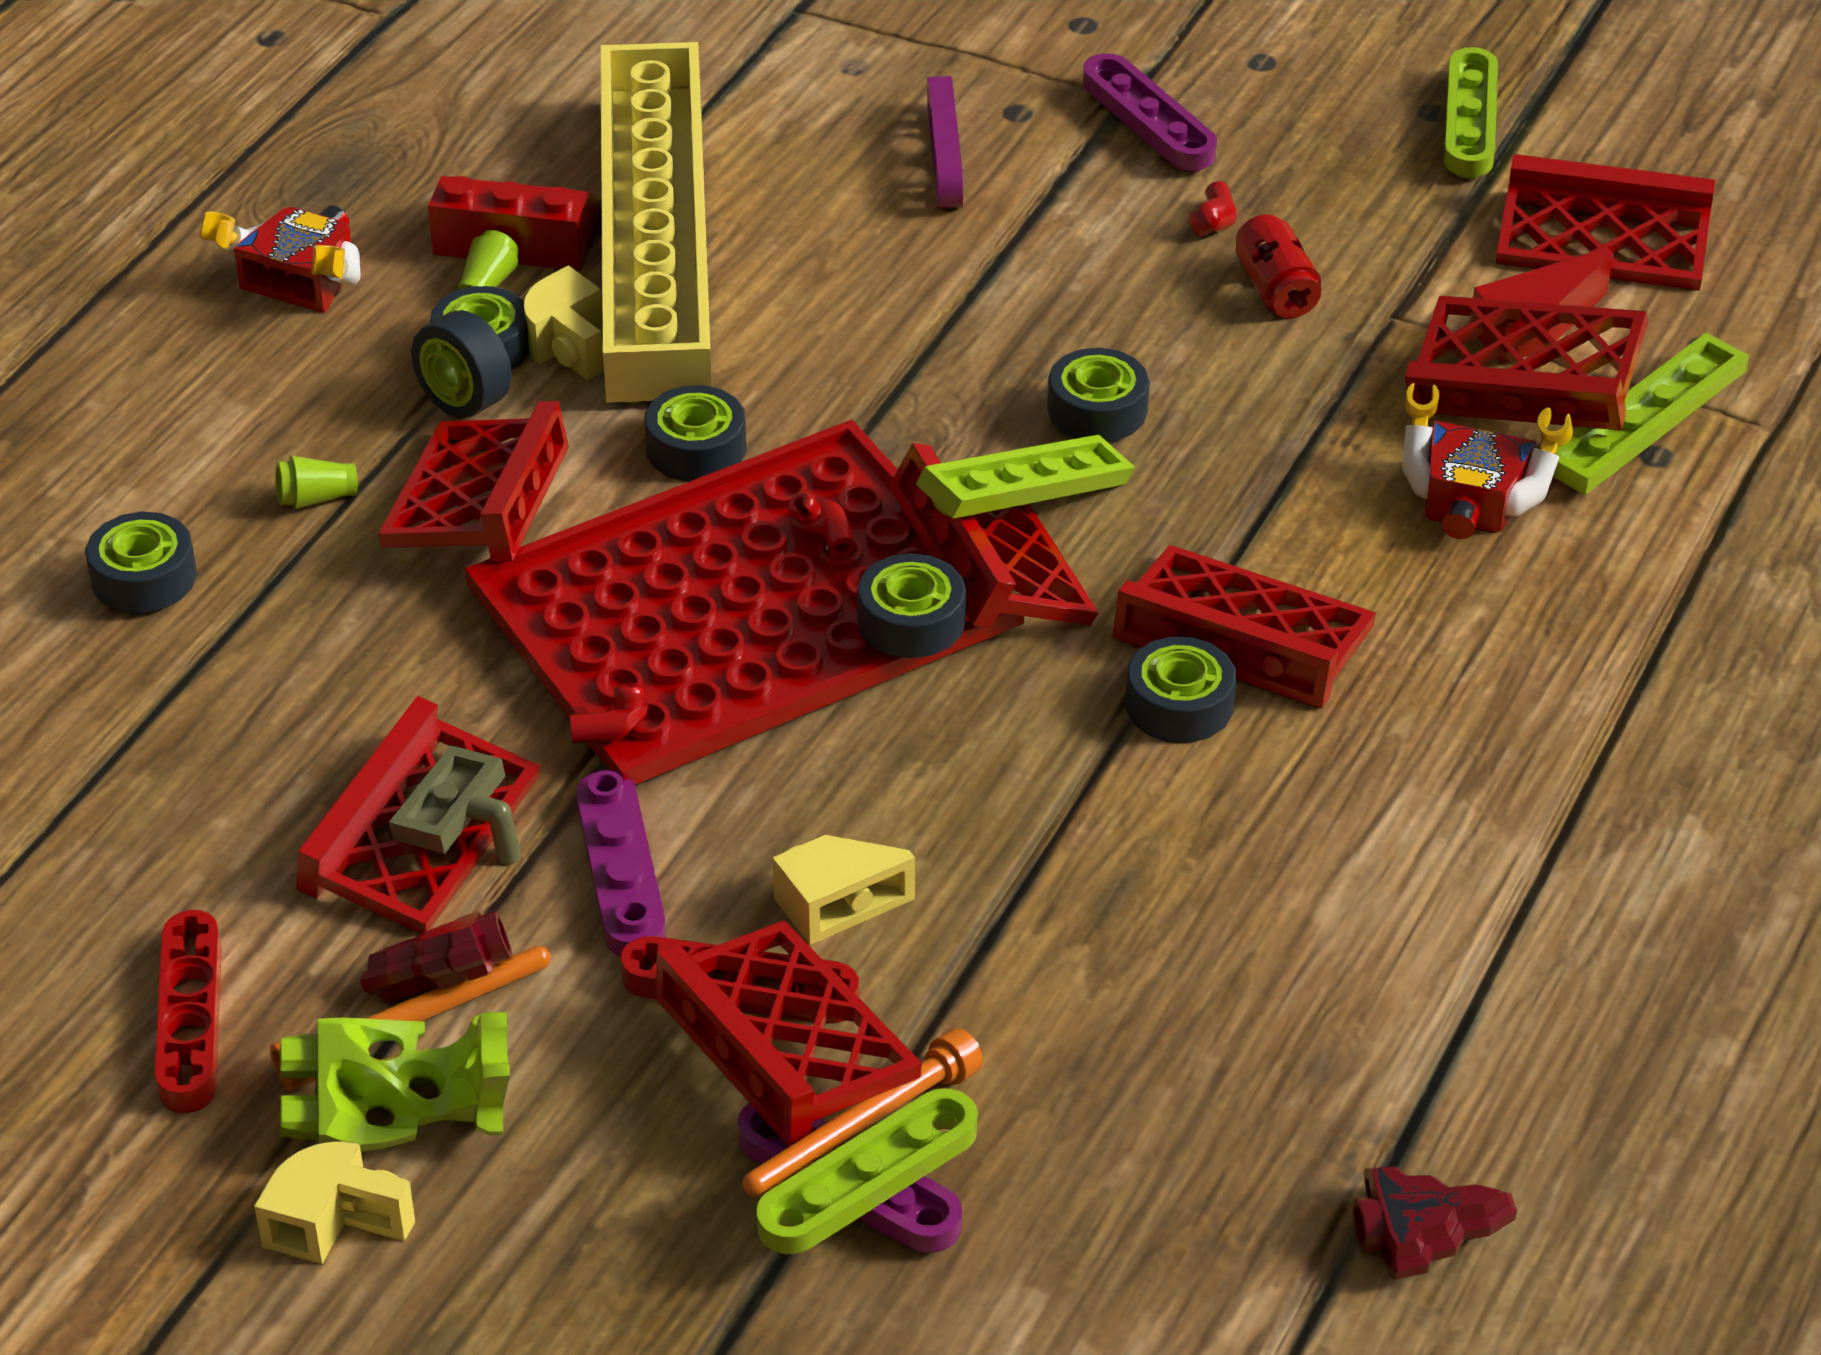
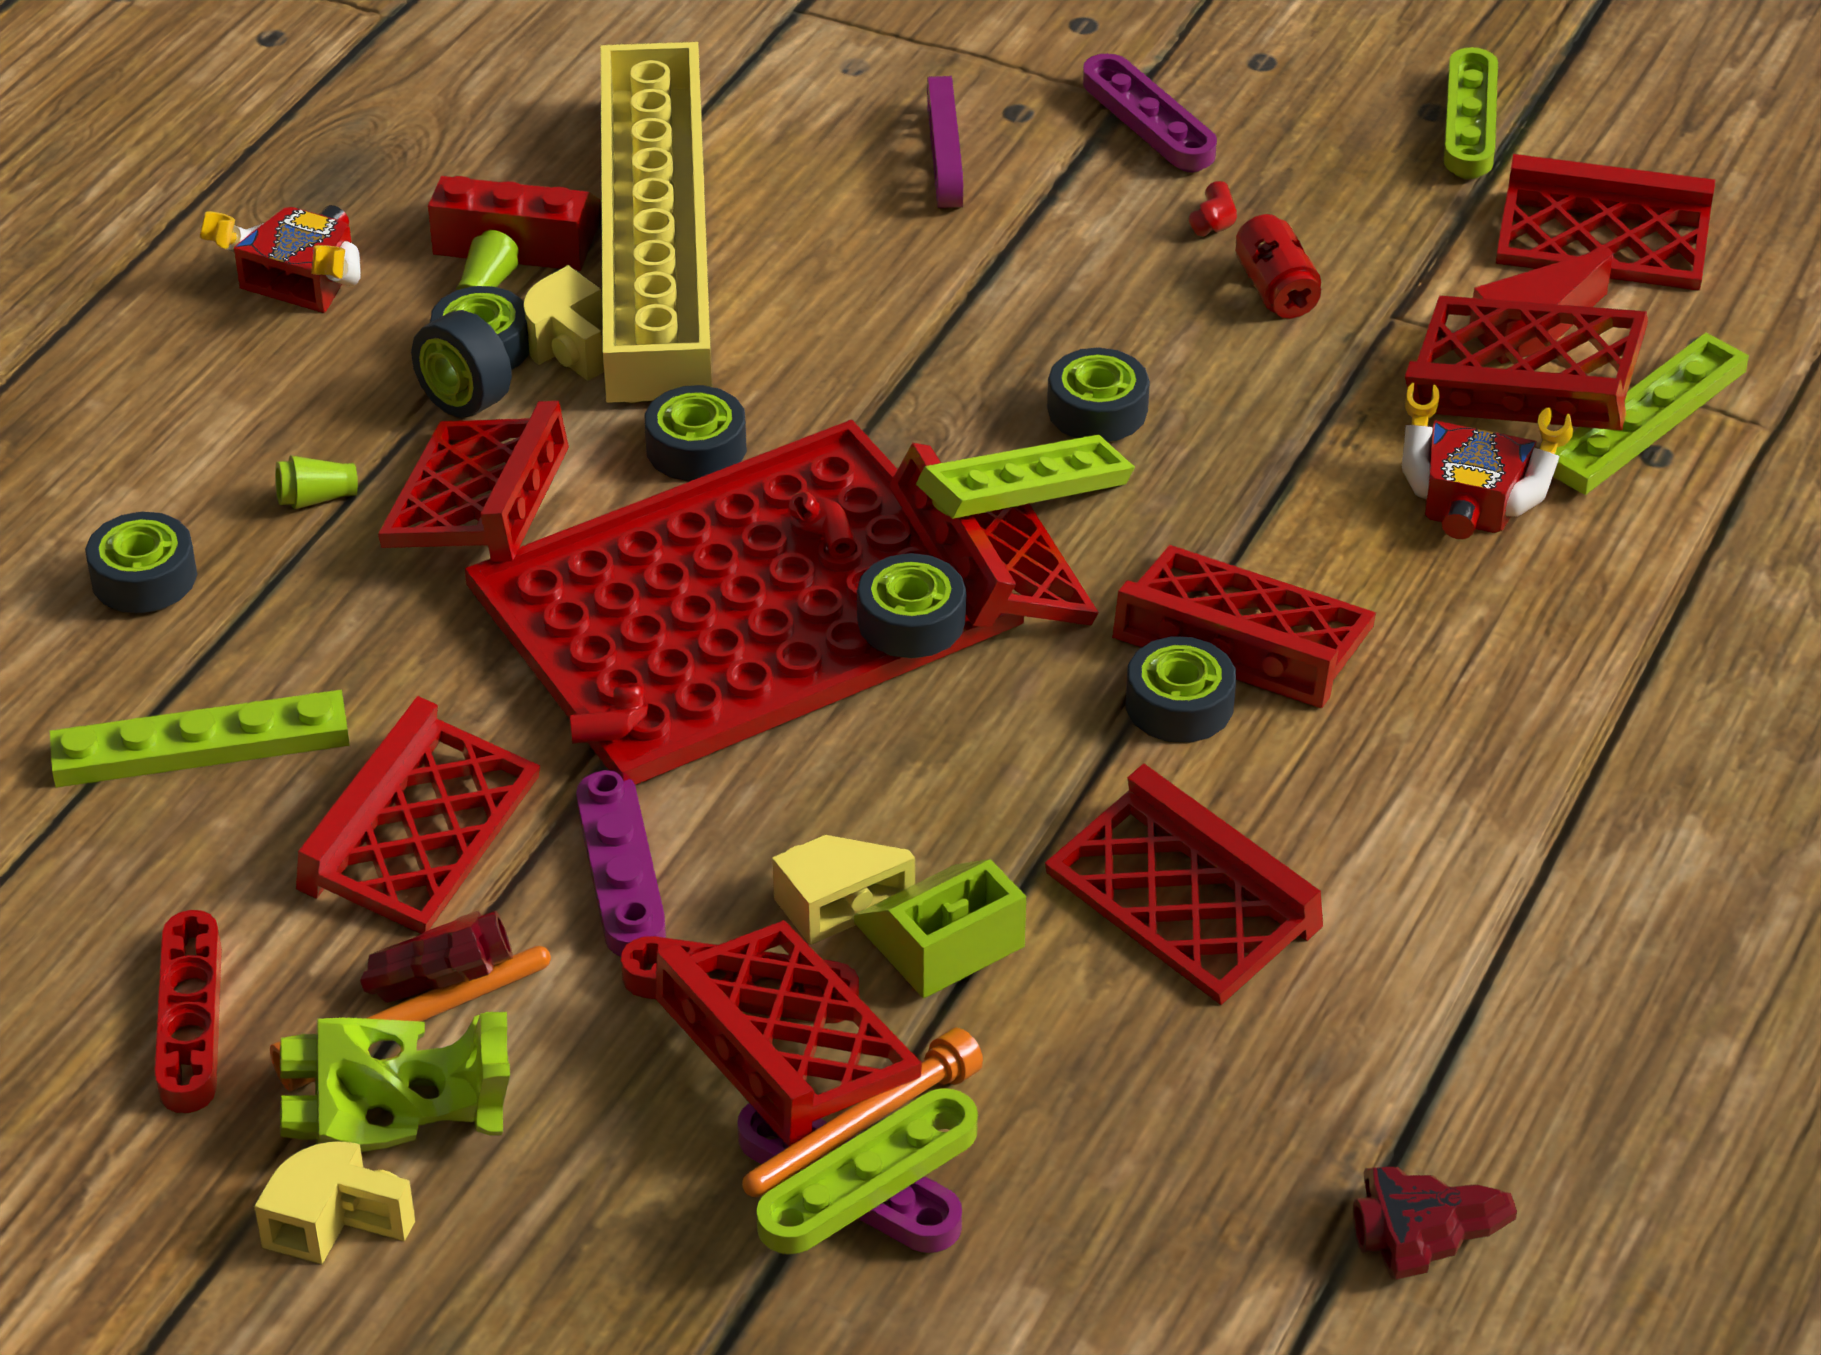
olive plate [389,746,521,865] -> none
none -> lime plate [49,689,350,788]
none -> lime slope [854,859,1026,999]
none -> red fence [1045,763,1323,1005]

